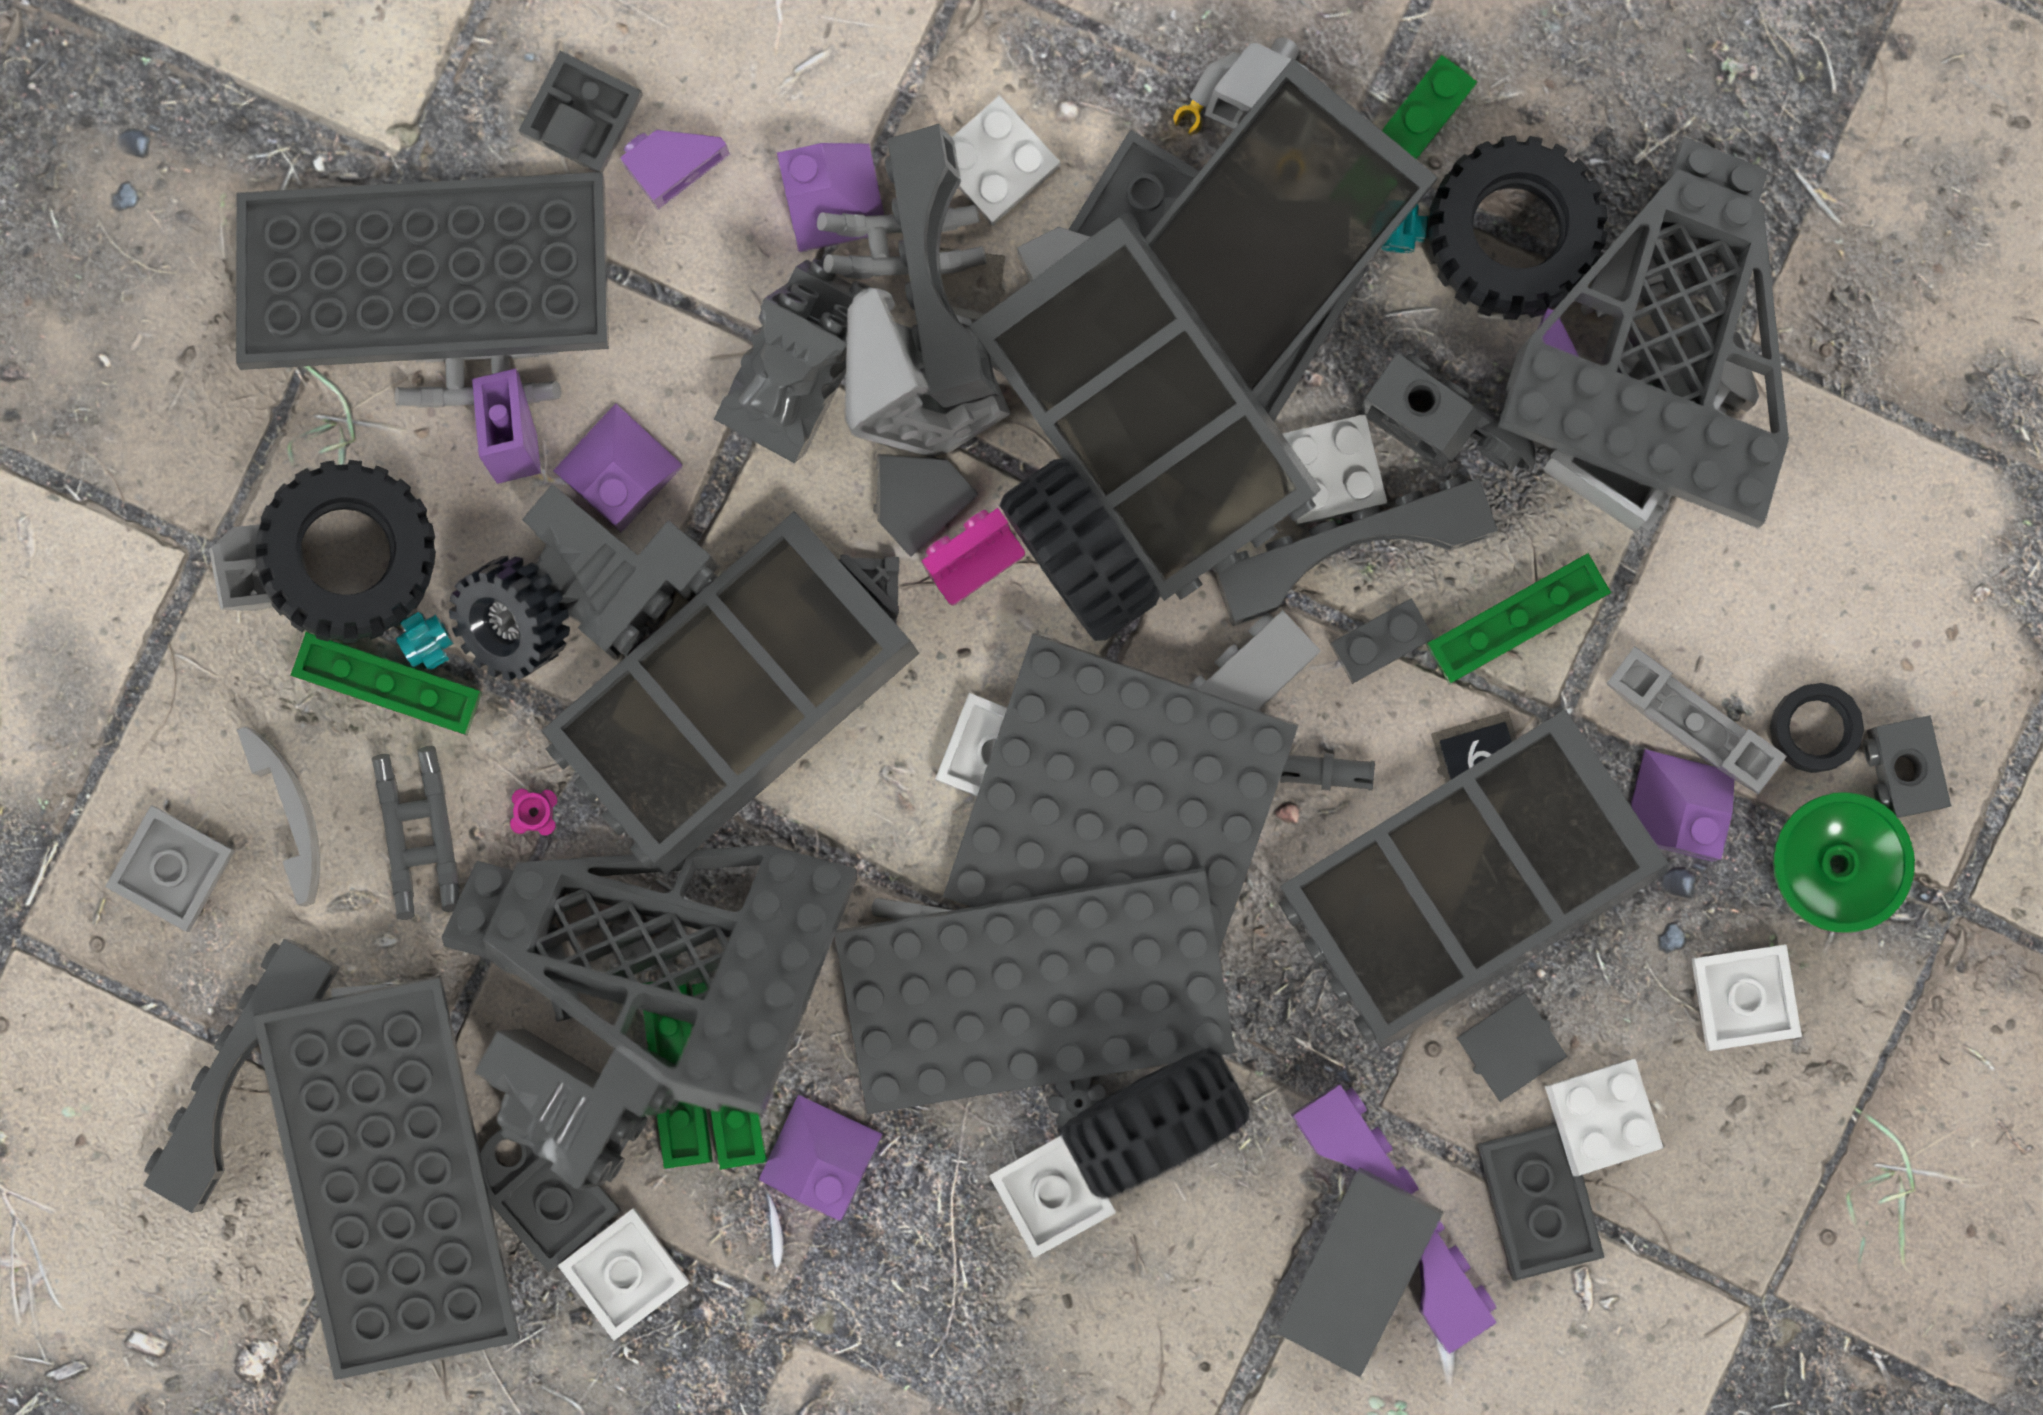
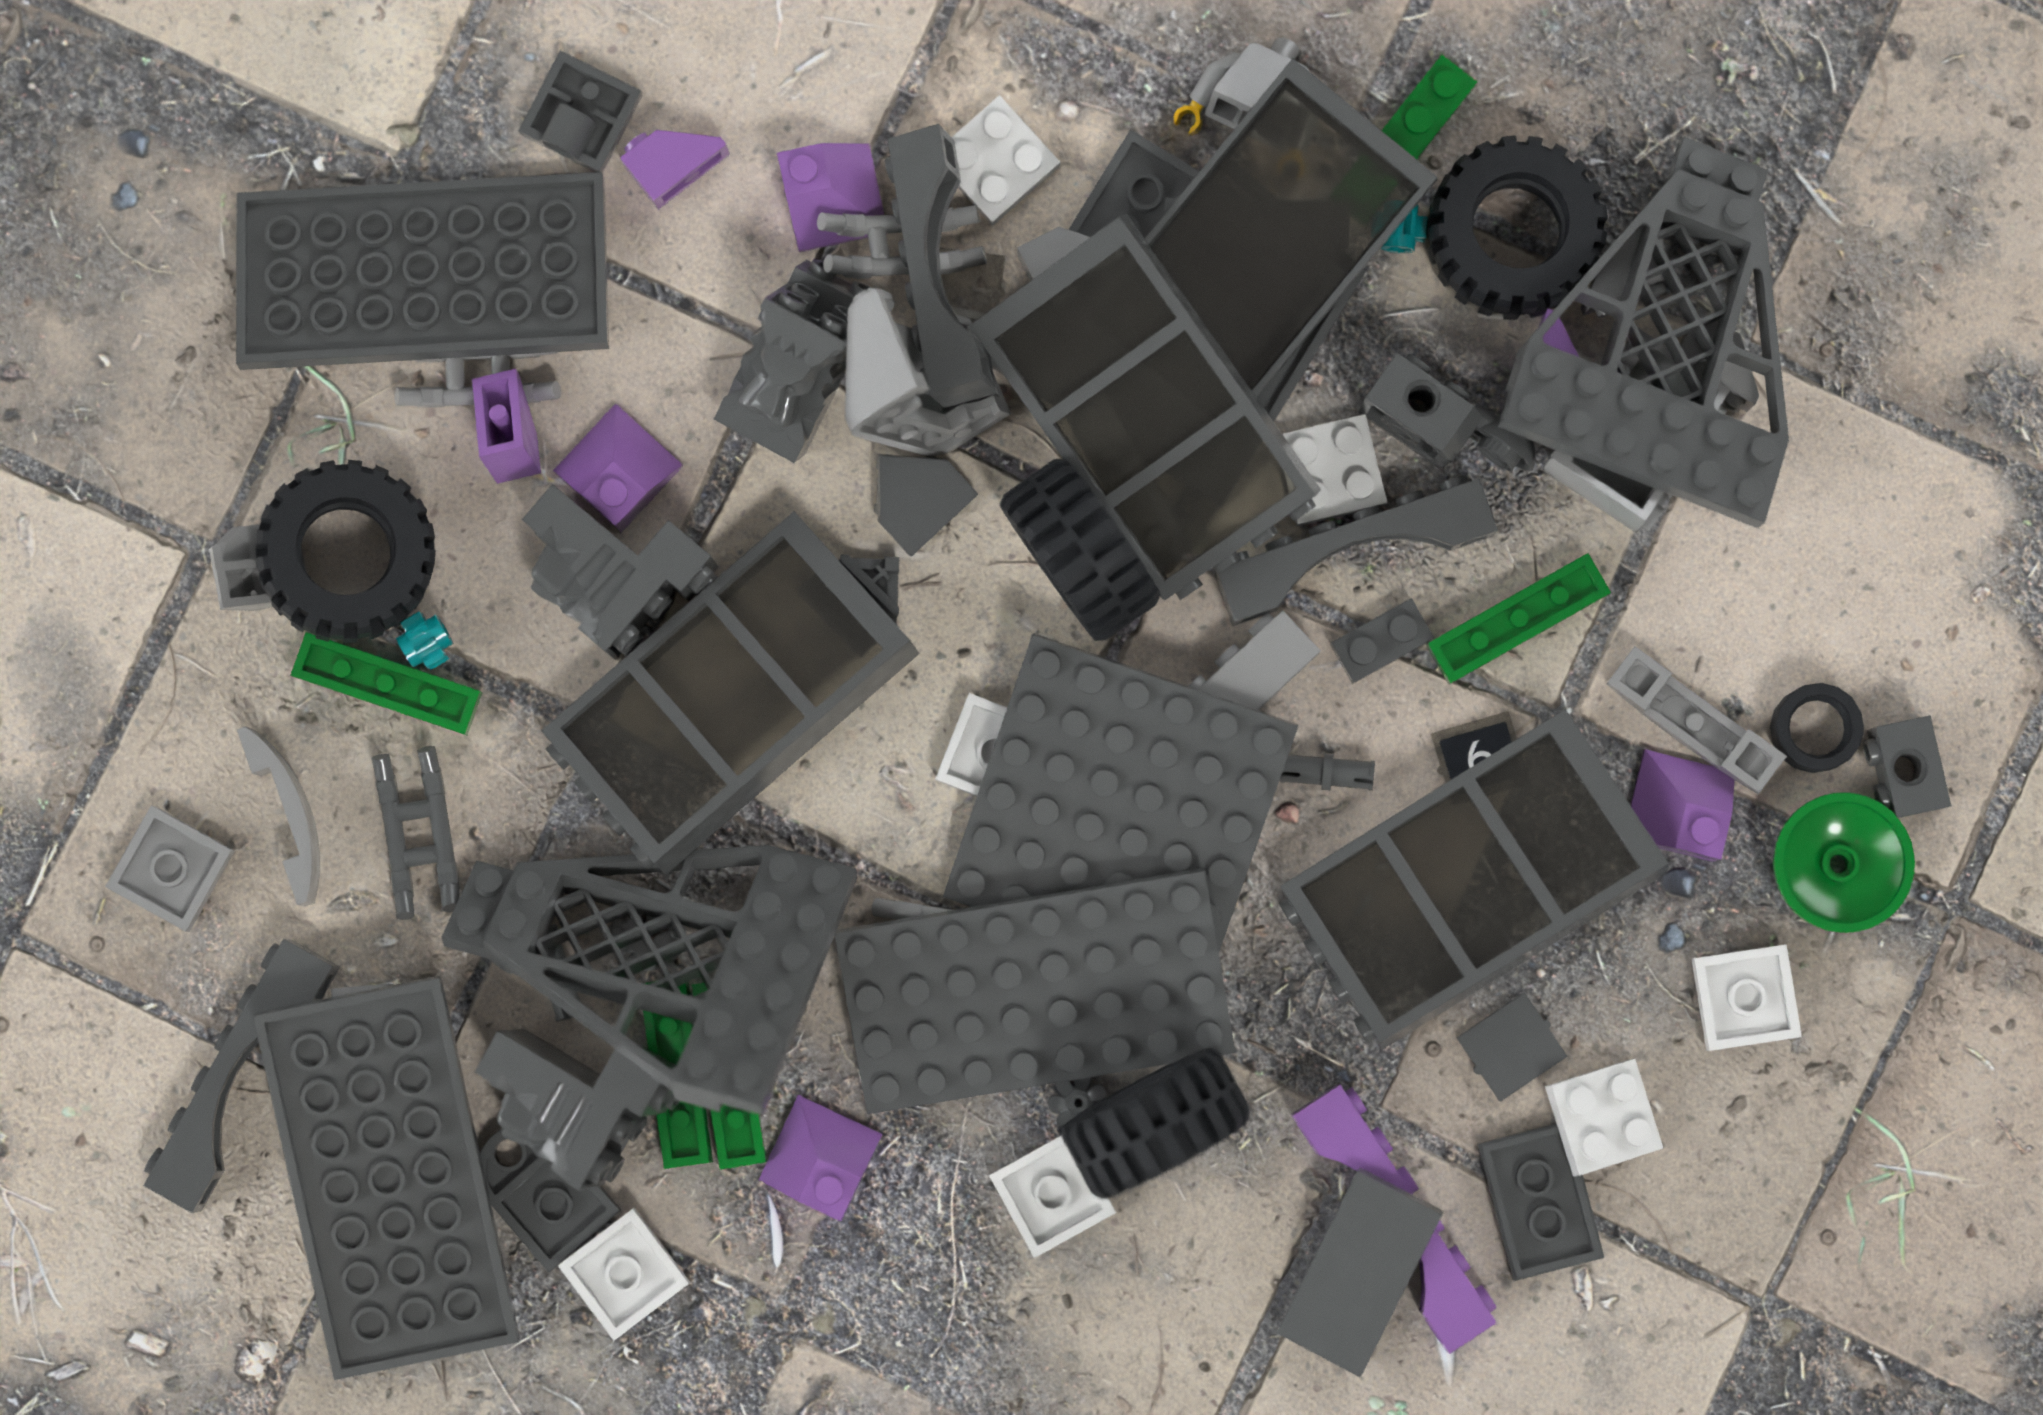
black bush [449,556,570,681] -> none
dark pink plate [510,788,558,836] -> none
dark pink bracket [922,508,1025,606] -> none

